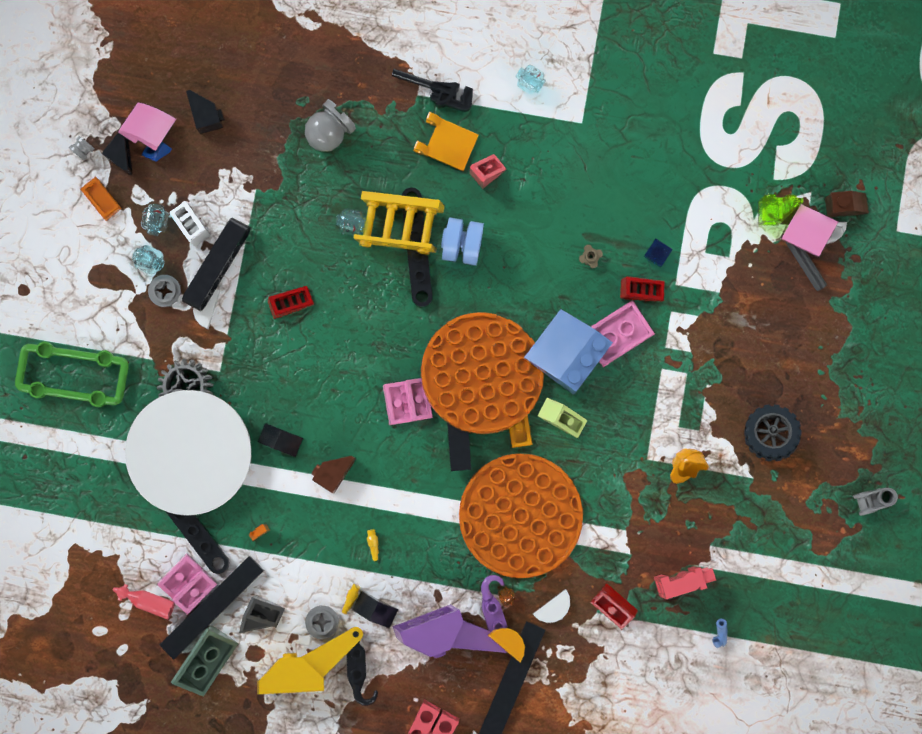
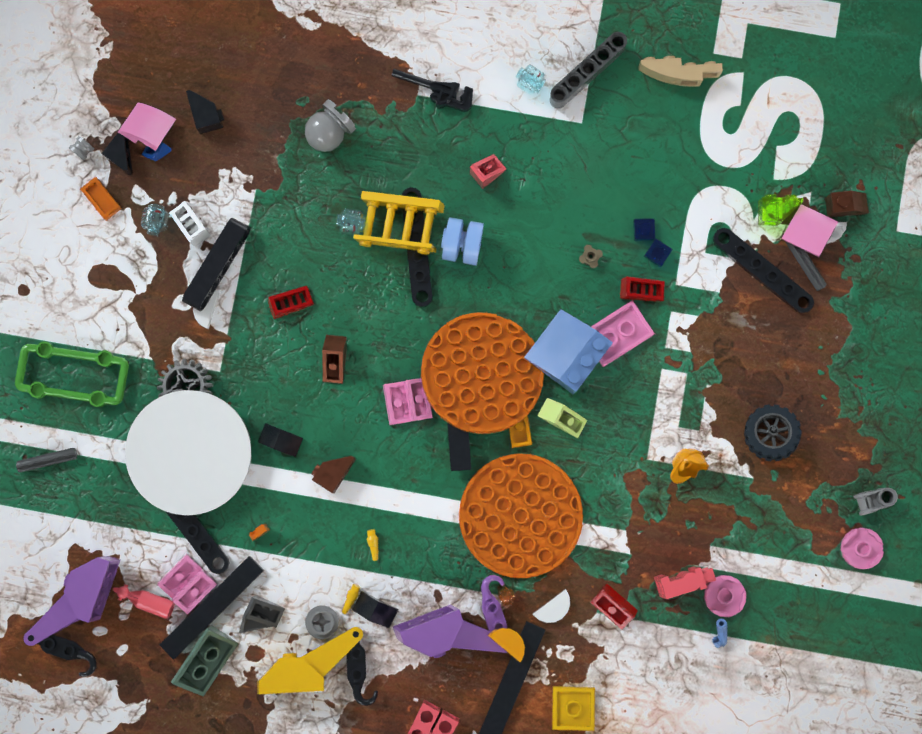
clear light blue head [132,245,164,275] -> none
light grey gear [148,275,181,307] -> none
light orange flag [413,112,478,171] -> none
none -> dark grey axle [16,448,78,473]
none -> medium lavender slope [24,556,121,677]
none -> copper slope [322,335,347,384]
none -> dark grey beam [549,32,627,108]
none -> yellow tile [552,686,595,731]
none -> clear blue plate [633,219,655,241]
none -> tan slope [638,56,723,86]
none -> bright pink tile [704,575,746,617]
none -> black plate [713,228,814,313]
none -> bright pink tile [841,528,884,569]

